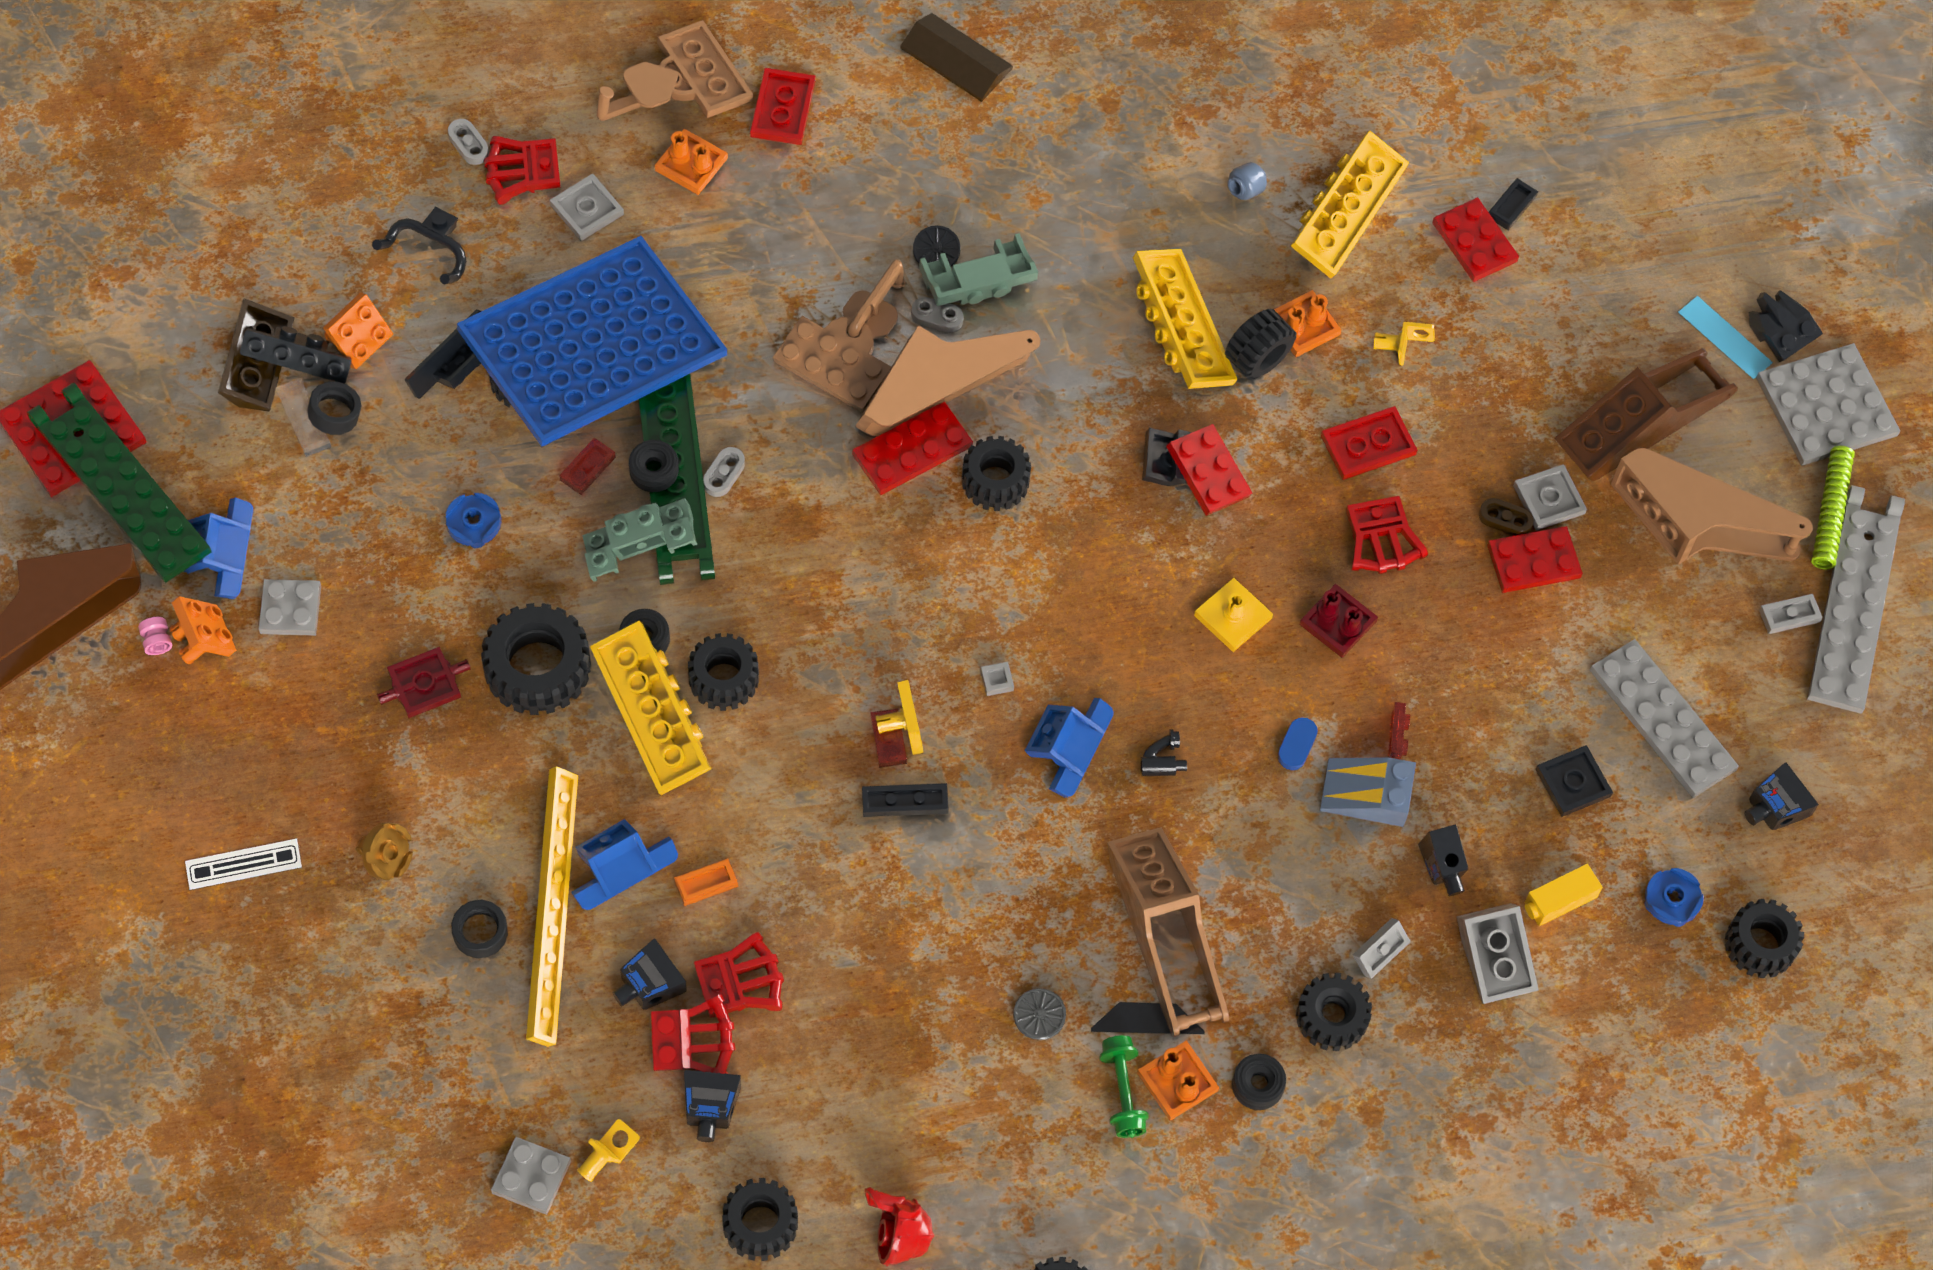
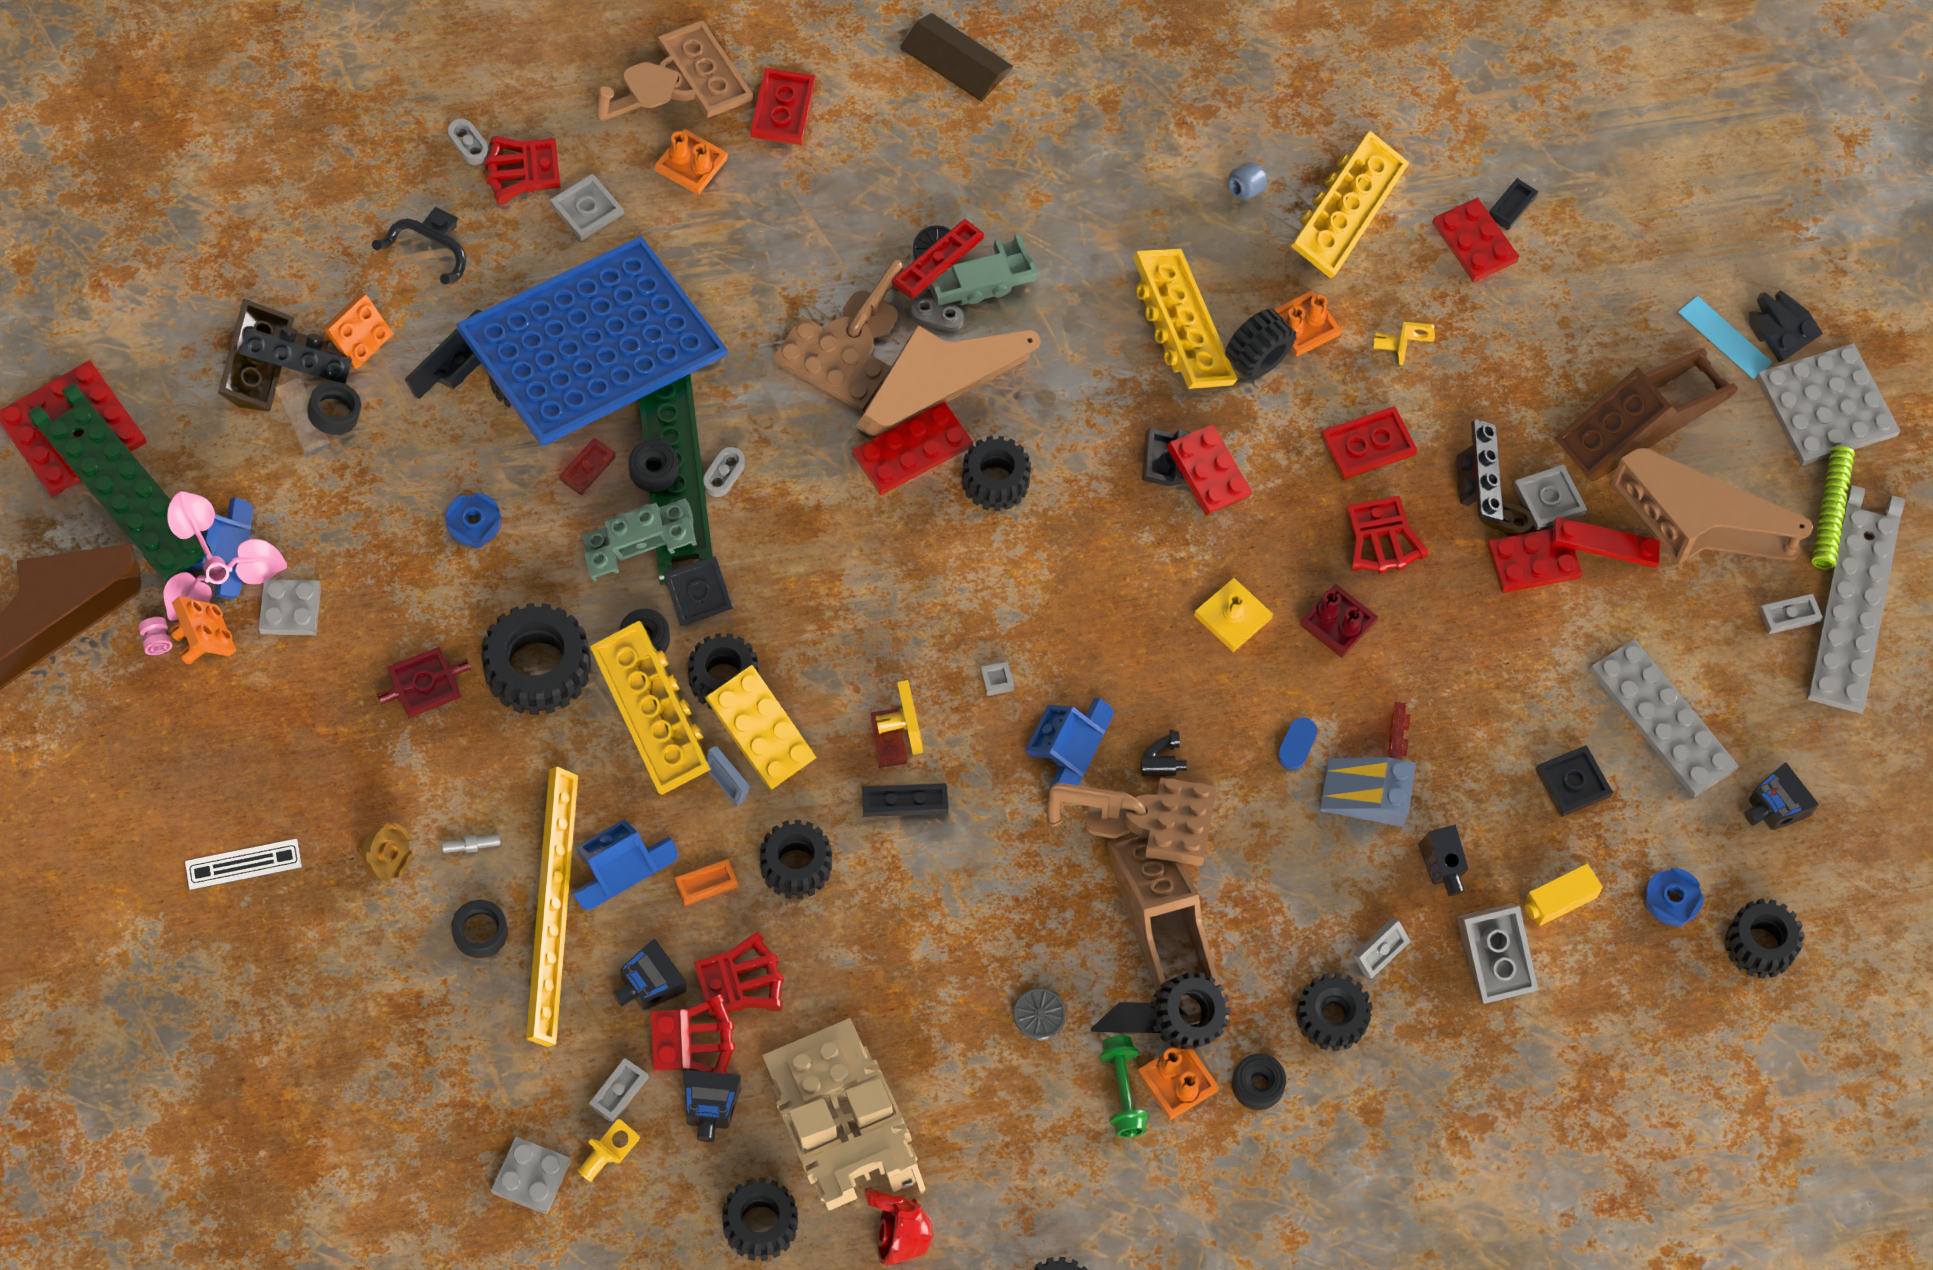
none -> bright pink plant [163,491,287,621]
none -> light grey bar [442,834,501,854]
none -> light grey plate [589,1058,649,1124]
none -> black plate [663,556,734,626]
none -> yellow plate [705,665,817,791]
none -> sand blue tile [706,745,750,806]
none -> black tyre [760,820,832,899]
none -> tan piece [762,1018,925,1210]
none -> red plate [892,218,984,300]
none -> medium nougat plate [1047,777,1216,866]
none -> black tyre [1150,972,1231,1050]
none -> black bracket [1456,419,1503,522]
none -> red plate [1552,517,1660,568]

